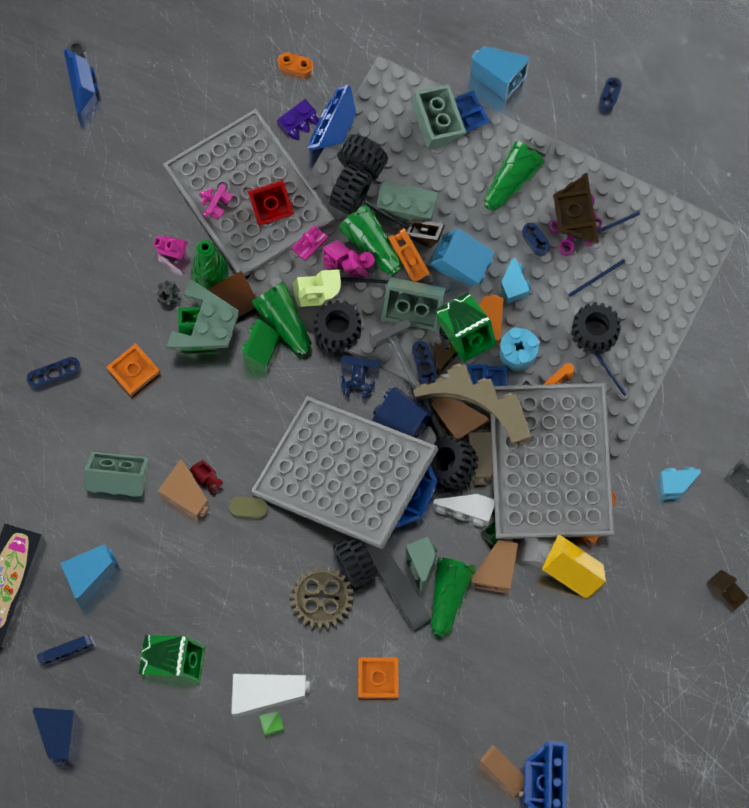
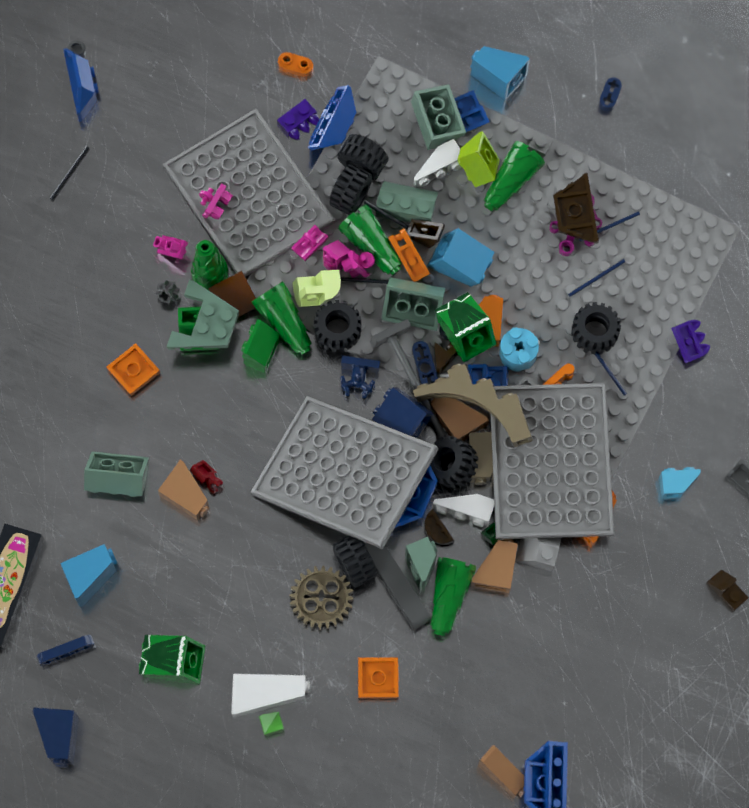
dark blue beam [27,357,81,389] -> none
olive tile [229,497,268,519] -> none
red slope [248,180,294,226] -> none
medium azure slope [500,258,531,305] -> none
dark blue beam [522,223,550,256] -> none
yellow slope [542,535,606,599] -> none
none -> black axle [50,146,89,200]
none -> white slope [414,139,461,188]
none -> dark brown plate [424,509,455,545]
none -> lime slope [457,131,500,188]
none -> dark purple plate [671,320,710,363]

